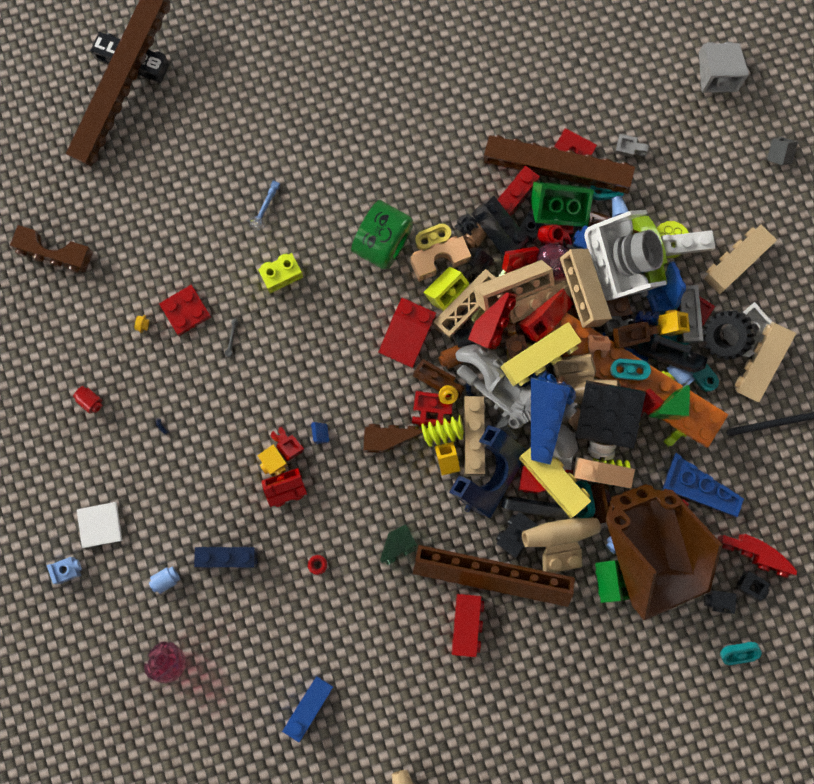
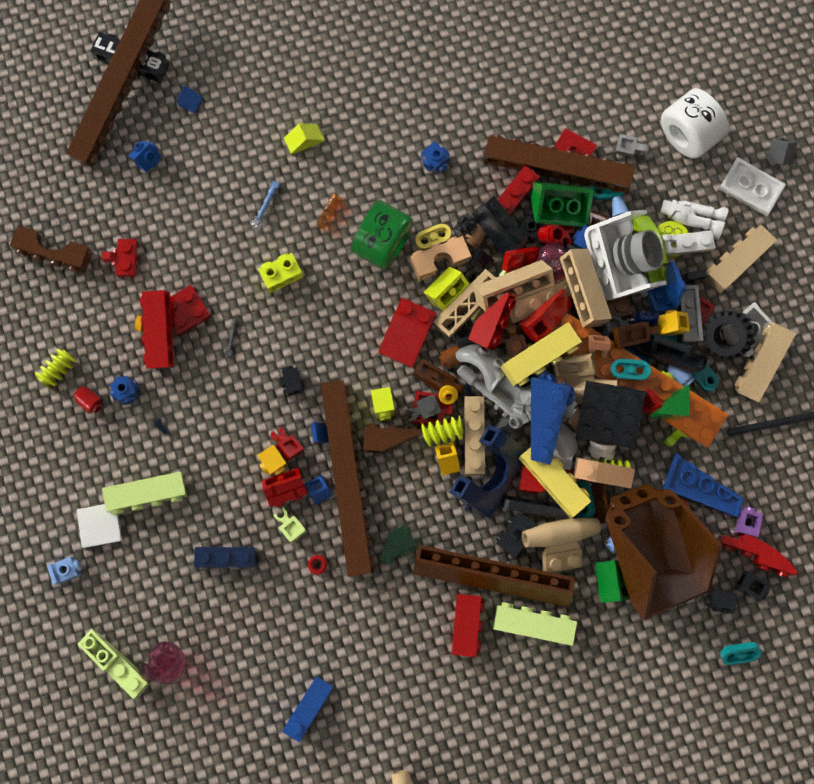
light blue brick [149,566,180,594] -> none
light grey slope [699,42,748,93] -> none
none -> neon yellow piece [35,349,78,390]
none -> yellowish green slope [77,629,150,700]
none -> red hinge [101,239,138,277]
none -> yellowish green brick [102,472,187,515]
none -> blue brick [110,376,141,405]
none -> blue brick [128,141,162,172]
none -> red brick [140,290,174,369]
none -> blue slope [177,86,203,113]
none -> yellowish green plate [273,507,307,544]
none -> black brick [280,366,304,397]
none -> neon yellow slope [284,123,325,155]
none -> blue slope [305,475,332,504]
none -> clear orange axle [316,193,342,230]
none -> reddish brown brick [321,380,375,577]
none -> neon yellow brick [371,387,395,421]
none -> dark grey plate [405,394,441,423]
none -> blue brick [421,141,450,175]
none -> yellowish green brick [492,602,577,646]
none -> white piece [660,200,729,240]
none -> white piece [661,88,729,158]
none -> black plate [680,269,707,285]
none -> white tile [719,157,786,216]
none -> medium lavender brick [733,507,763,538]

